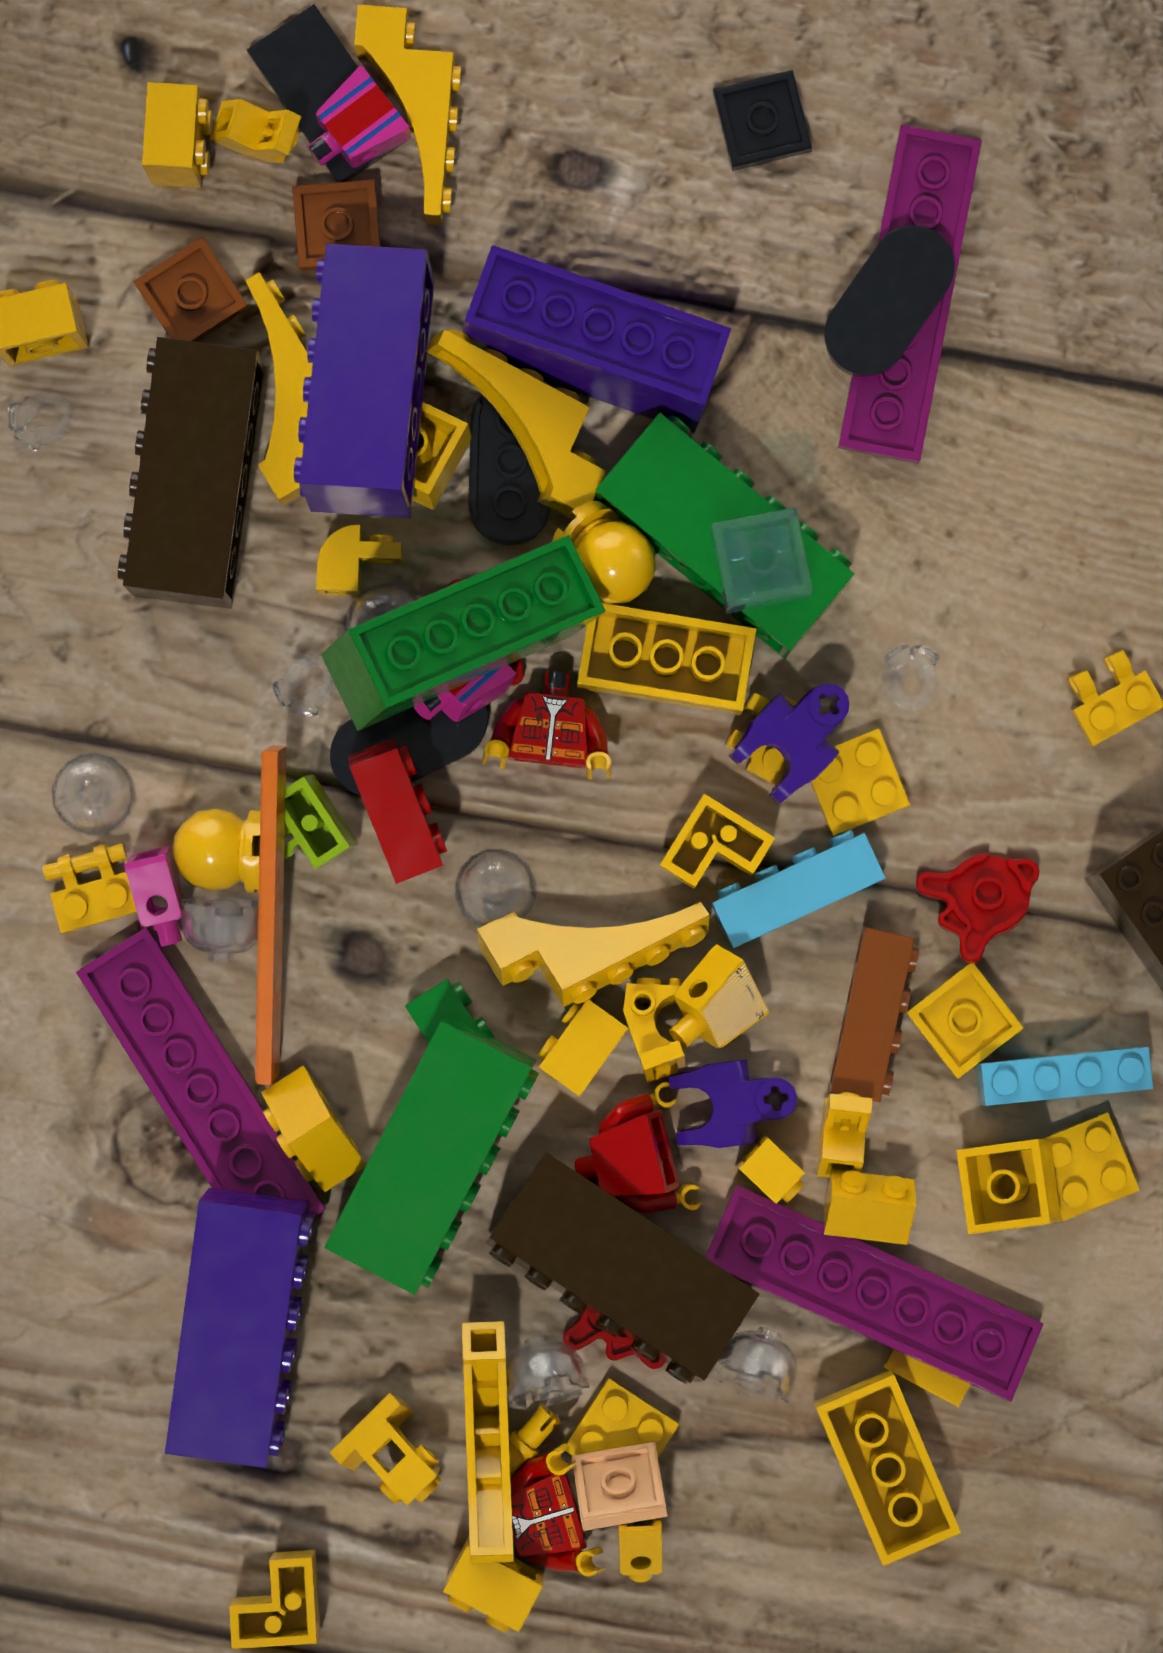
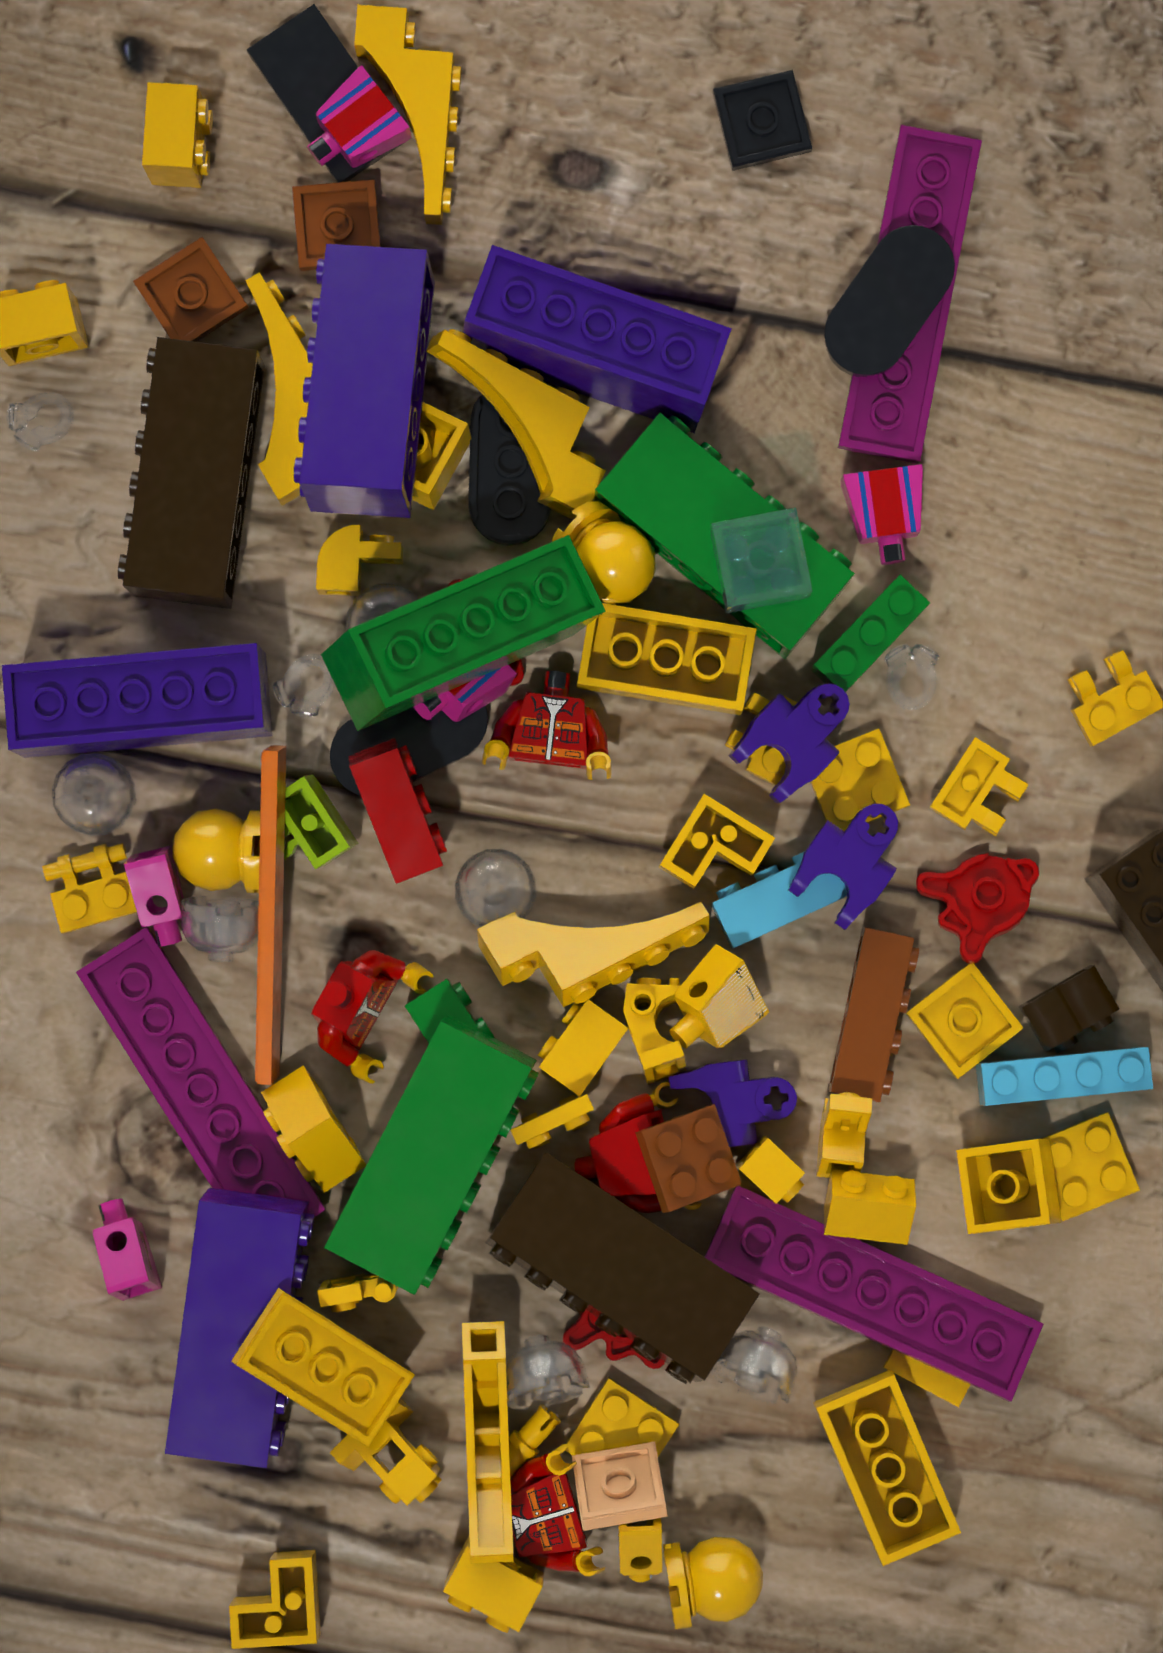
yellow brick [209,99,301,164] -> none
none -> dark purple brick [2,643,273,758]
none -> dark pink torso [93,1198,162,1301]
none -> yellow tile [231,1288,415,1447]
none -> red torso [311,950,434,1084]
none -> yellow plate [317,1274,398,1312]
none -> yellow plate [510,1094,594,1149]
none -> dark orange plate [635,1104,742,1213]
none -> yellow tile [663,1537,763,1629]
none -> dark purple piece [788,804,898,930]
none -> green brick [811,574,930,693]
none -> torso [840,464,923,565]
none -> yellow plate [930,737,1028,837]
none -> dark brown brick [1018,965,1120,1053]

